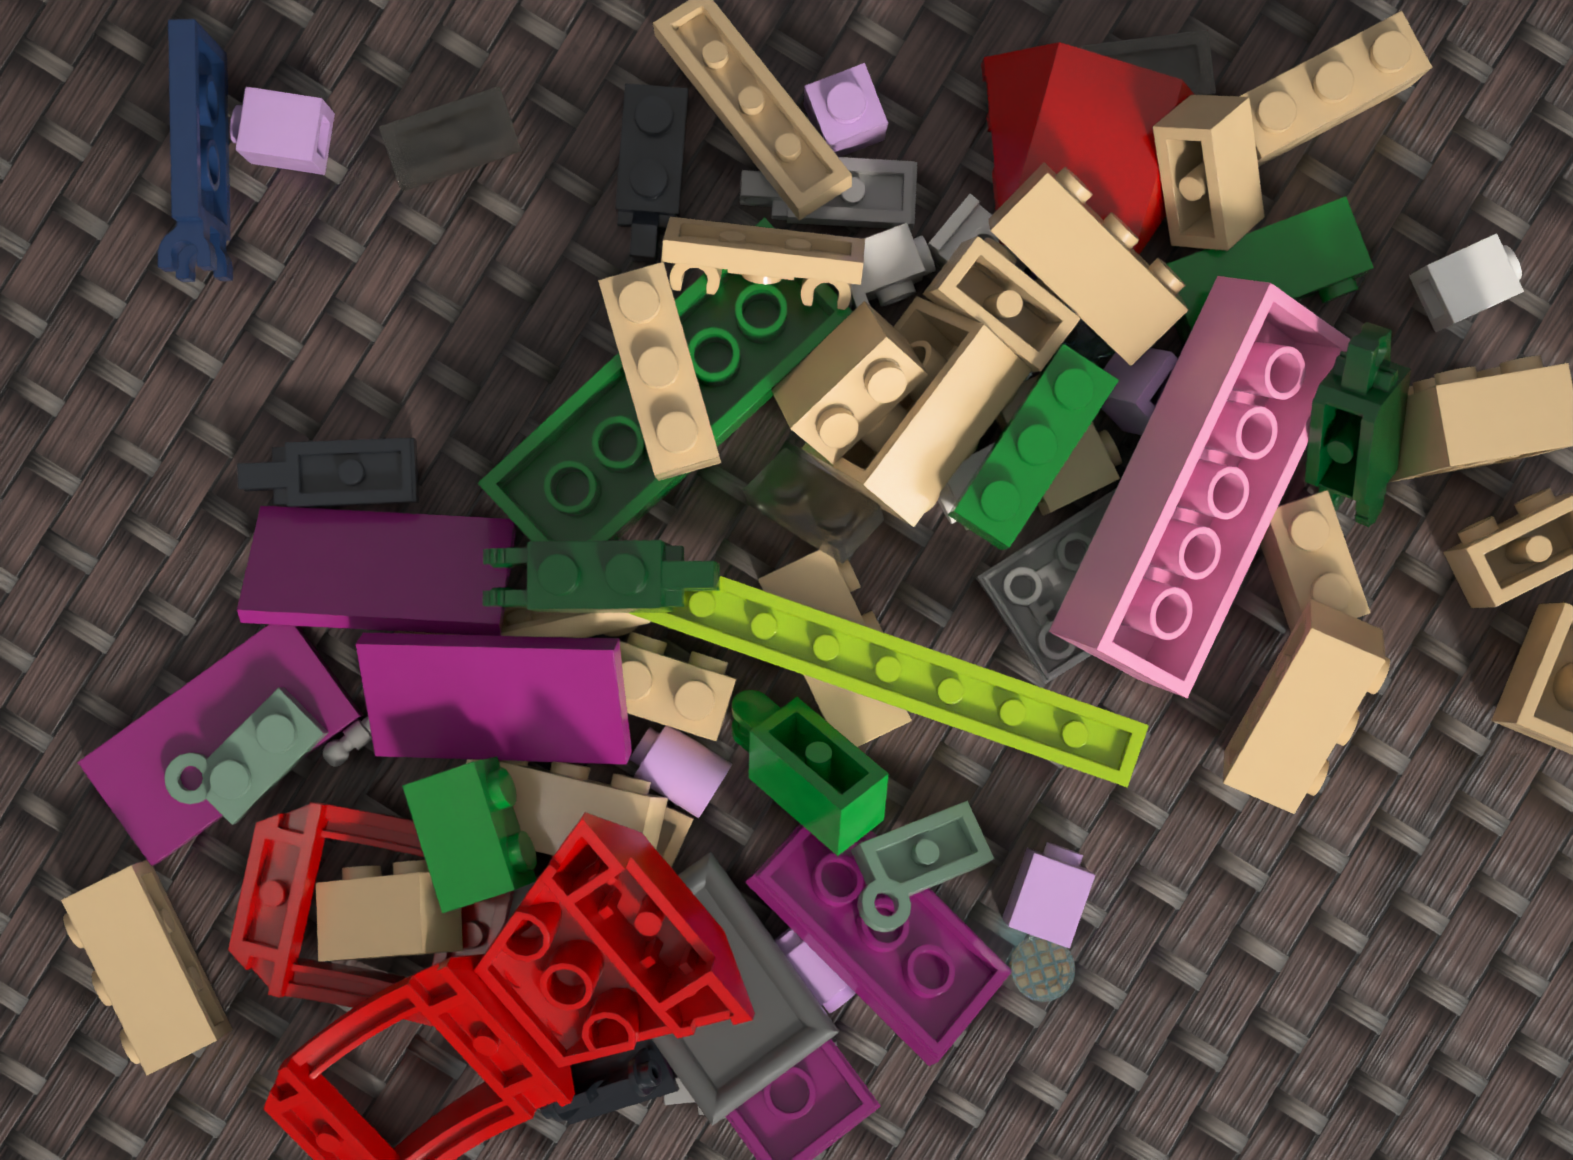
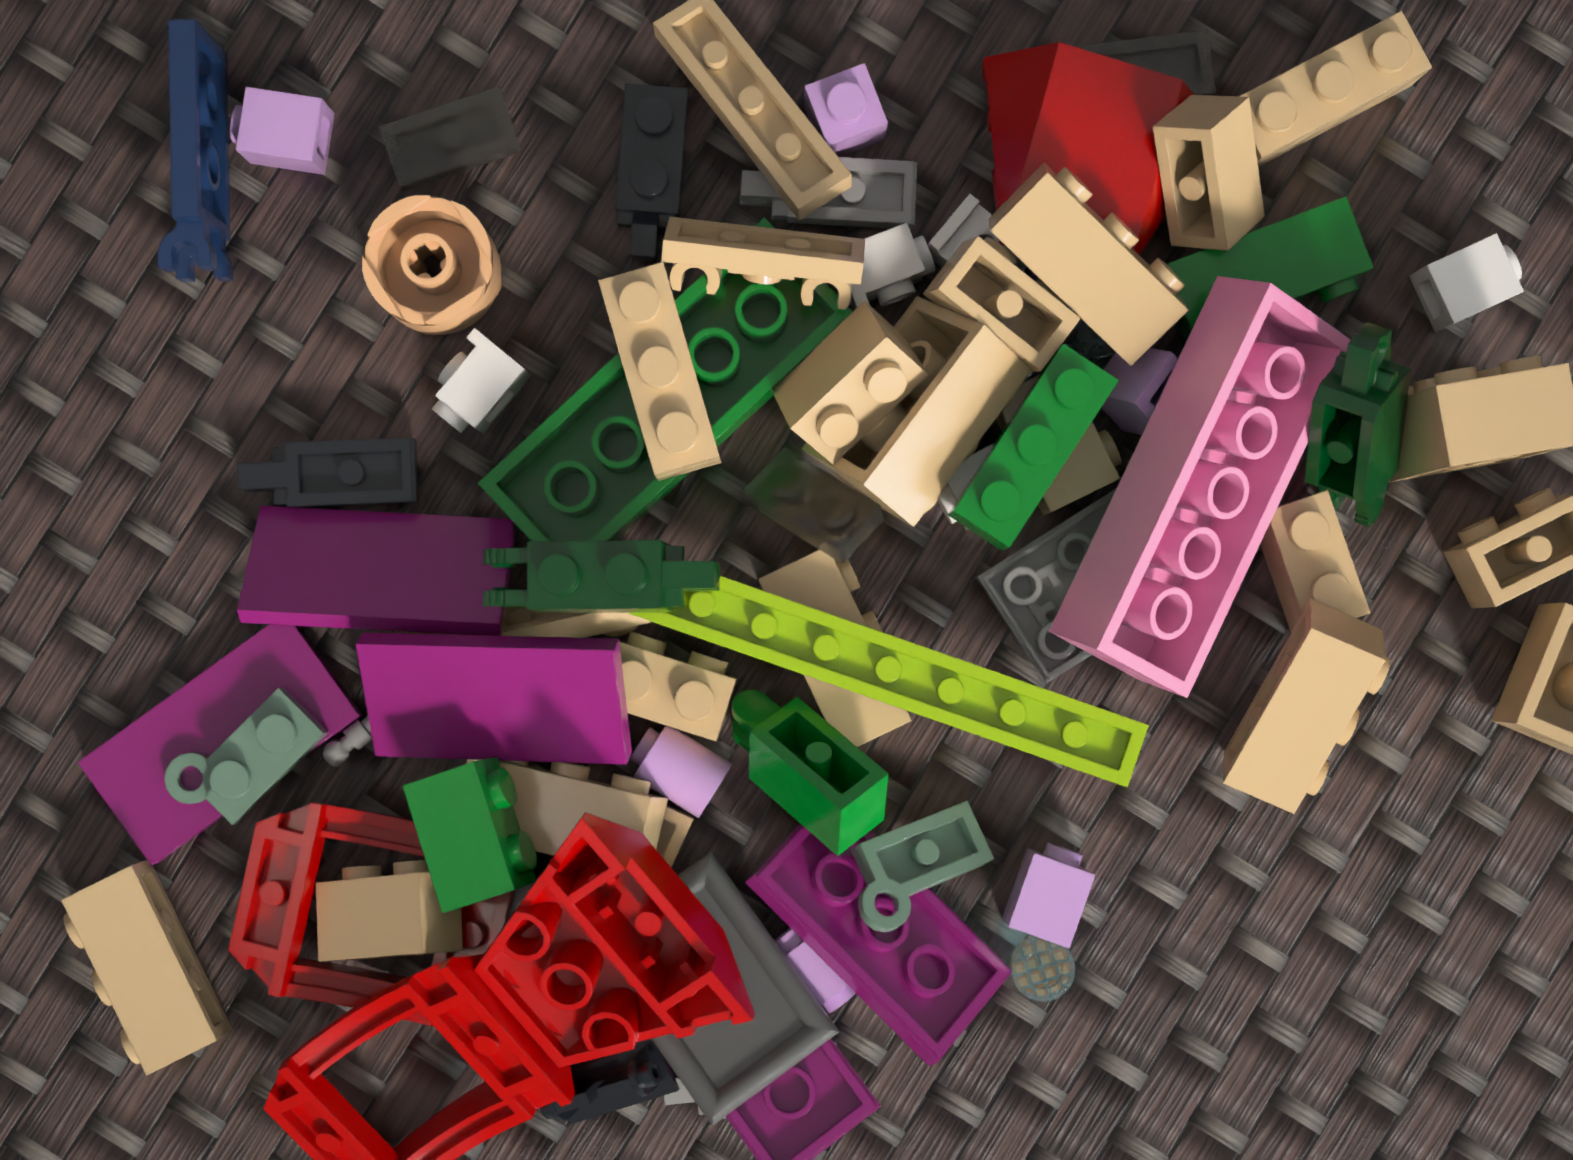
none -> light nougat brick [362,195,502,335]
none -> white brick [432,328,531,434]

